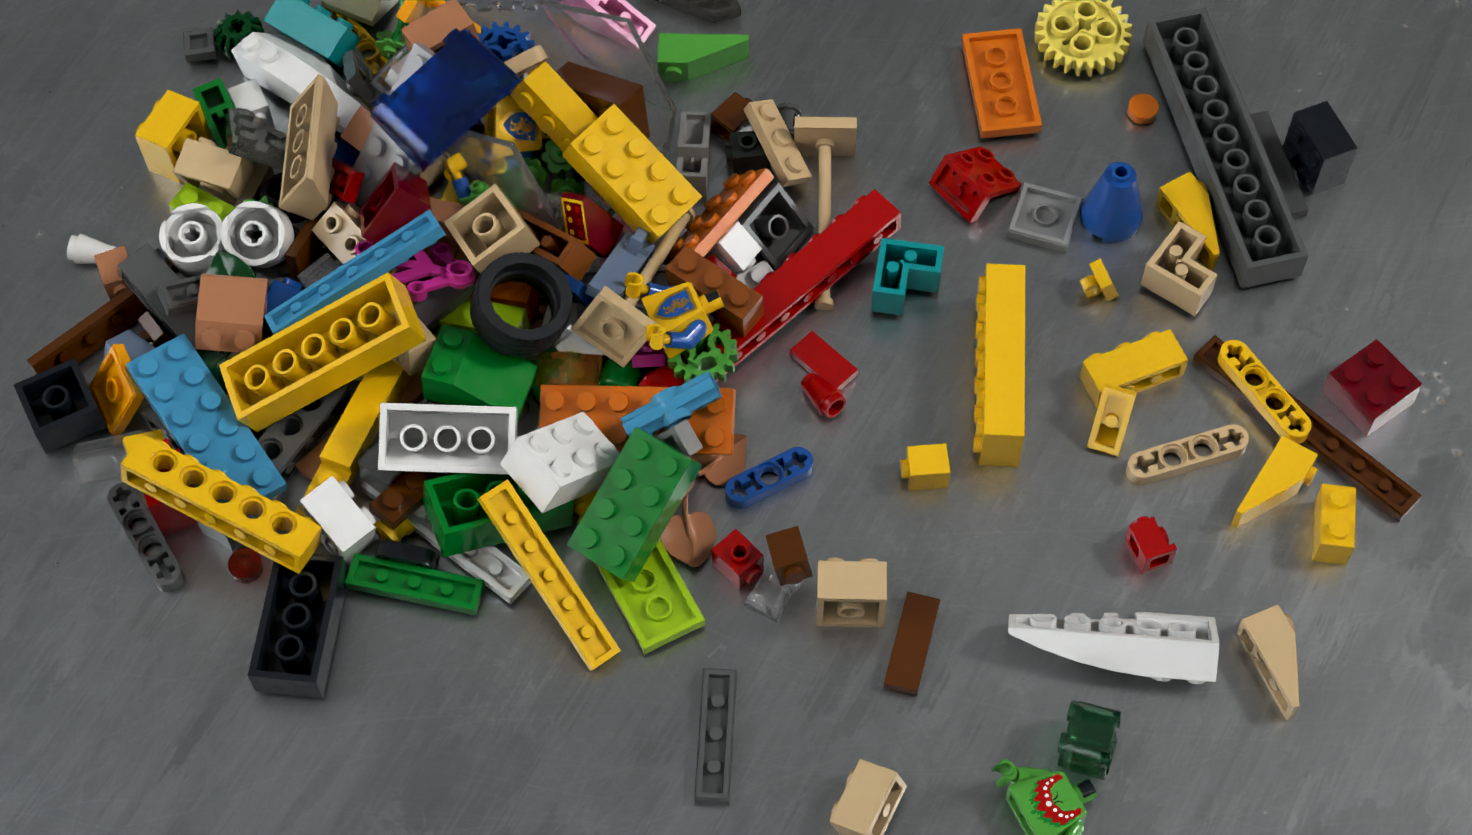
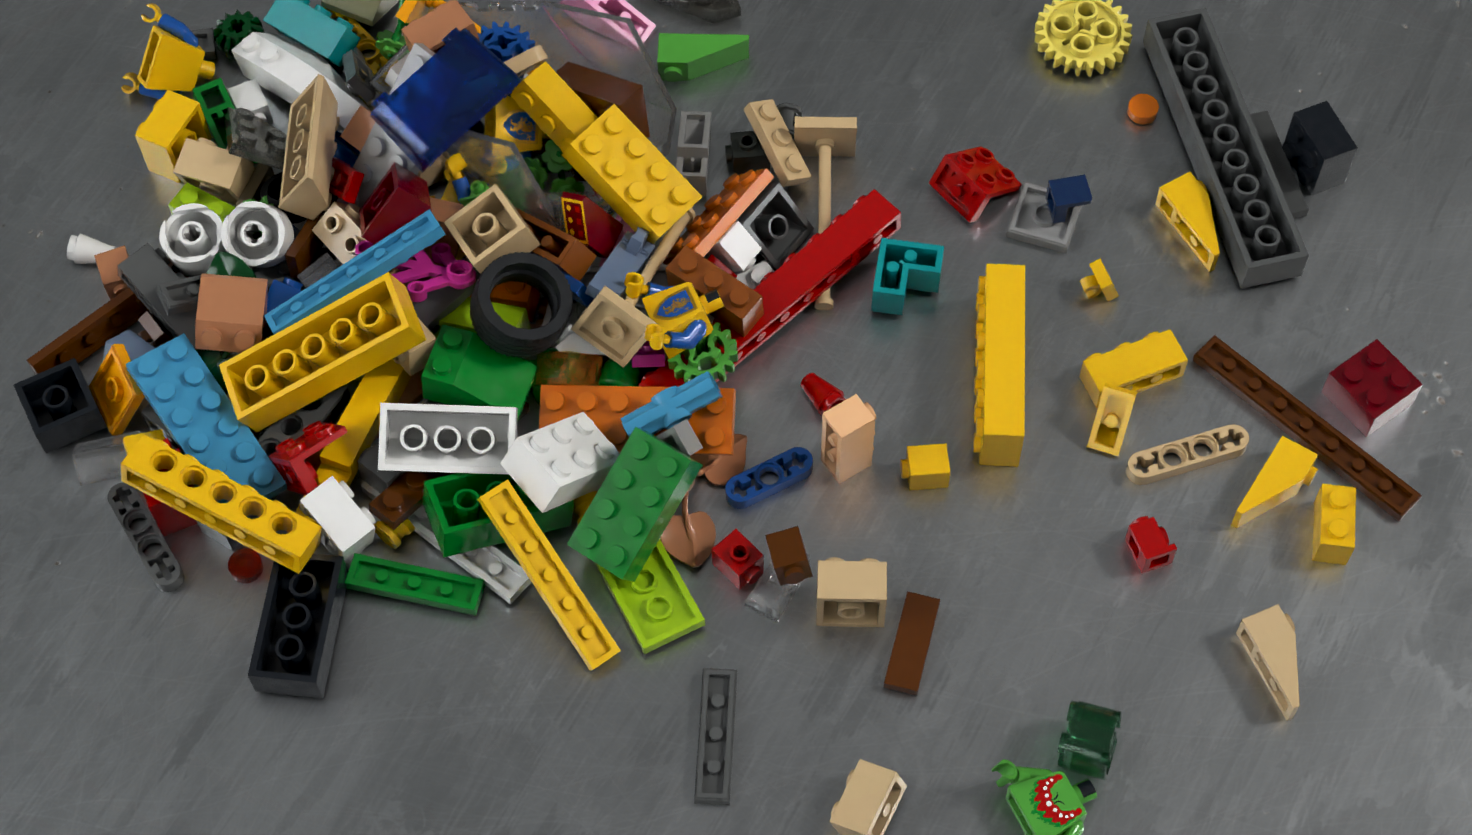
black beam [375,540,440,570] -> none
reddish brown brick [711,92,753,145] -> none
red tile [789,331,858,390] -> none
orange plate [961,28,1042,139] -> none
white wedge [1008,612,1220,684] -> none
blue cone [1080,162,1143,243] -> none
tan brick [1141,221,1218,316] -> none
yellow beam [1217,340,1312,444] -> none
none -> yellow torso [121,3,215,100]
none -> red bracket [268,421,348,495]
none -> light nougat brick [821,394,877,484]
none -> dark blue panel [1045,174,1092,224]

